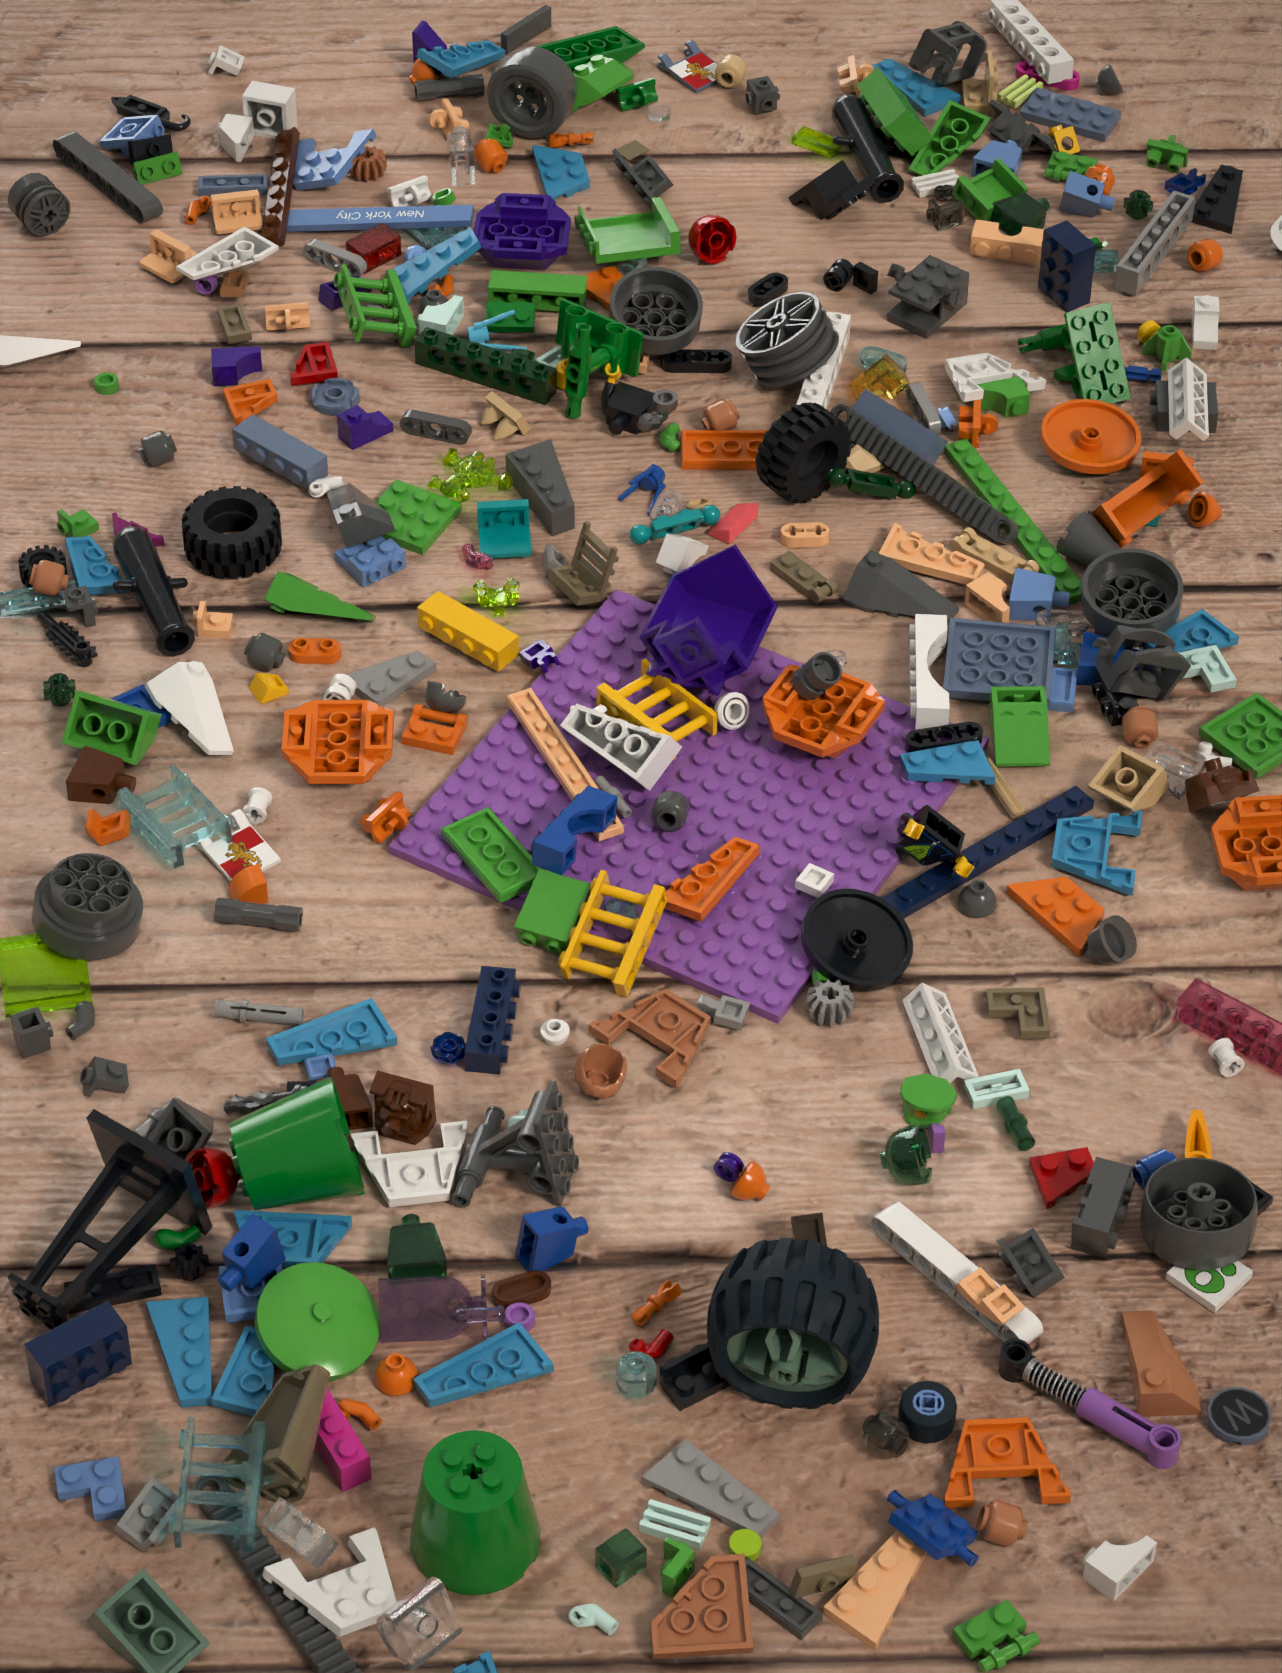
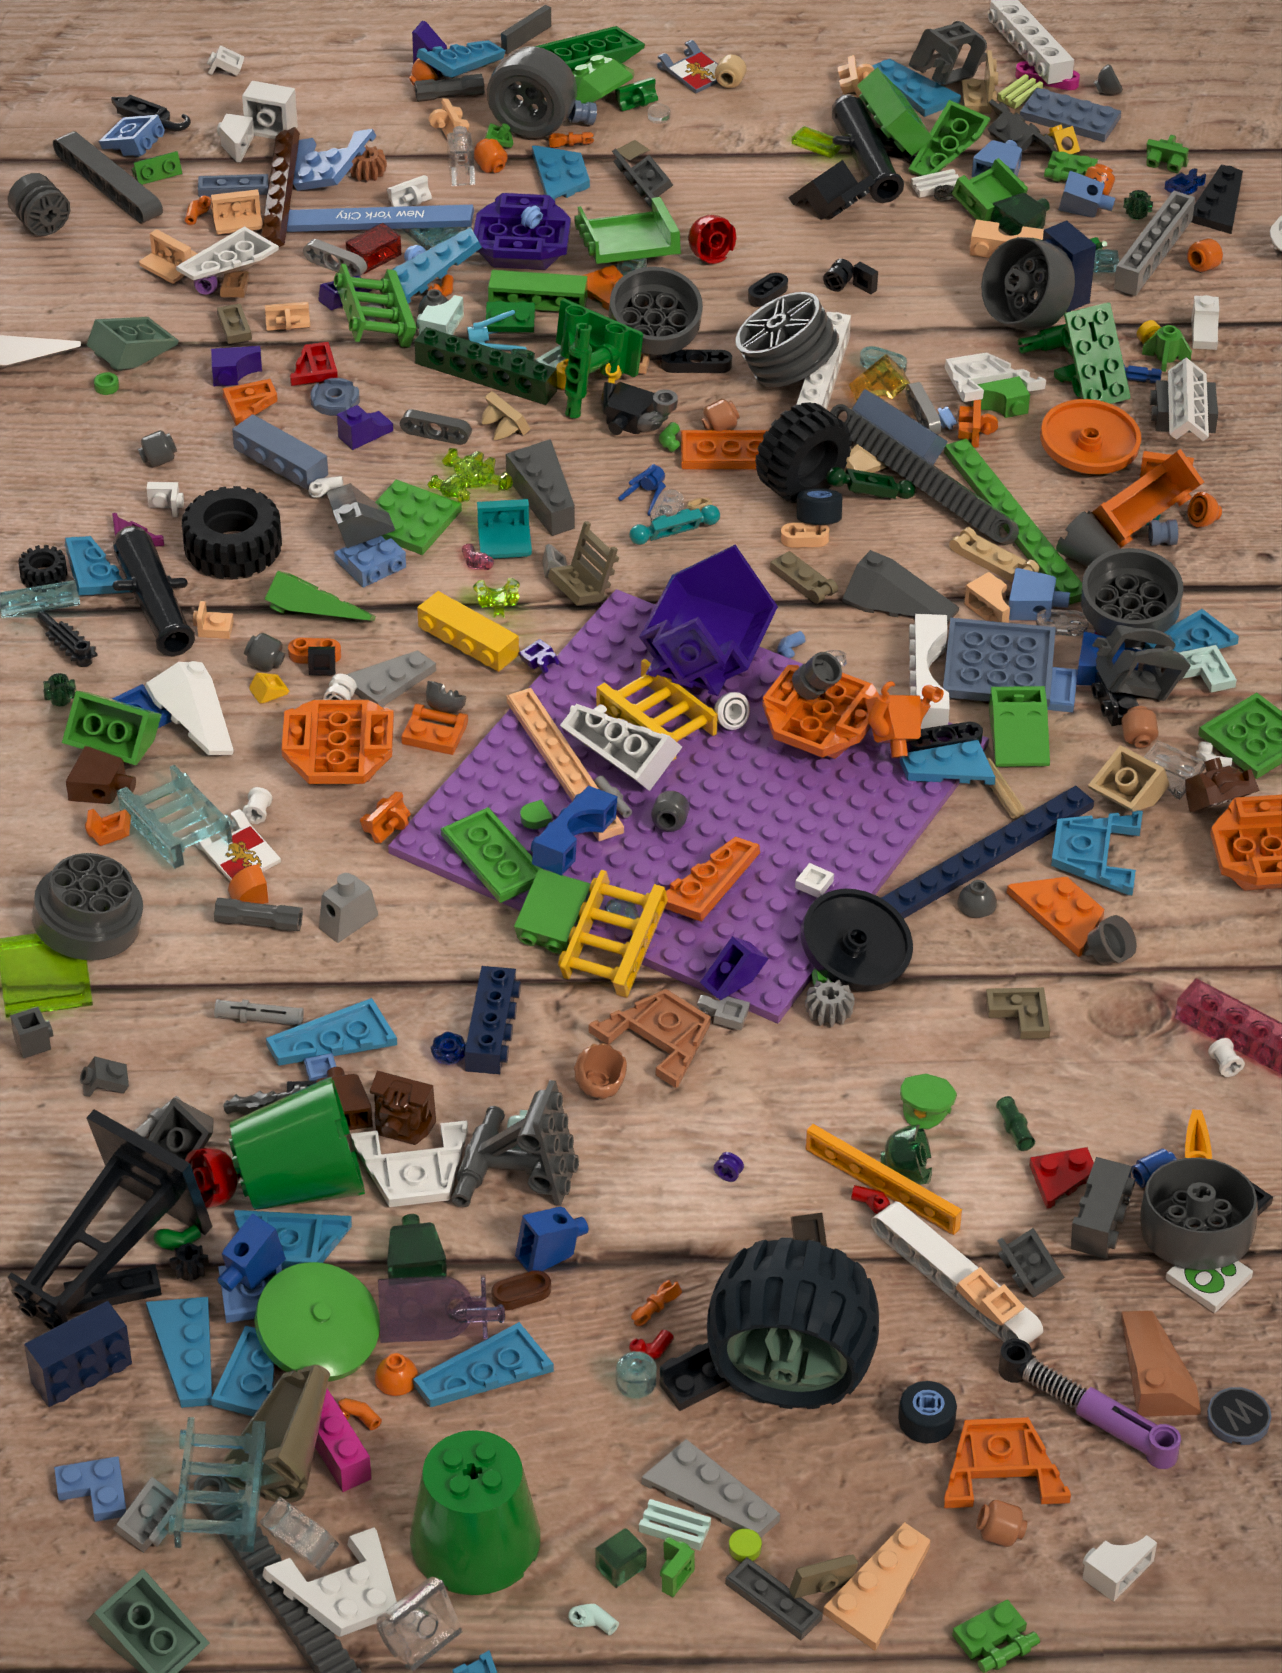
nougat head [29,560,69,597] -> none
bright green bracket [57,509,99,537] -> none
dark grey bracket [61,585,98,628] -> none
dark grey arm [65,1001,95,1040] -> none
black plate [128,134,173,164] -> none
bright green tile [431,188,456,206] -> none
medium lavender tile [504,1302,535,1332] -> none
white plate [540,1019,570,1046] -> none
nougat plate [650,1554,753,1659] -> none
white arch [656,533,709,575] -> none
coral slope [708,503,758,544] -> none
orange brick [730,1161,770,1201] -> none
dark grey brick [745,76,780,114] -> none
clear smoke head [862,1411,910,1459] -> none
light nougat wing [879,523,985,585] -> none
dark grey torso [887,255,969,339] -> none
blue plate [887,1490,979,1567] -> none
black torso [896,805,974,878] -> none
white fence [902,983,979,1083] -> none
clear smoke bracket [926,199,965,231] -> none
medium lavender tile [928,1123,946,1153] -> none
light aqua tile [963,1069,1030,1109] -> none
clear light blue bracket [1053,623,1082,666] -> none
none -> sand green slope [86,317,179,371]
none -> white bracket [147,482,184,517]
none -> black plate [308,646,336,675]
none -> light grey torso [319,873,378,943]
none -> bright green tile [520,799,553,829]
none -> light blue plate [521,205,543,229]
none -> sand blue wheel [568,100,597,126]
none -> dark purple slope [700,936,769,1000]
none -> medium blue arm [776,631,806,659]
none -> black wheel [796,489,842,525]
none -> light orange tile [806,1124,962,1235]
none -> red arm [851,1185,890,1214]
none -> orange torso [865,681,944,758]
none -> dark grey wheel [981,237,1075,331]
none -> sand blue wheel [1148,519,1178,546]

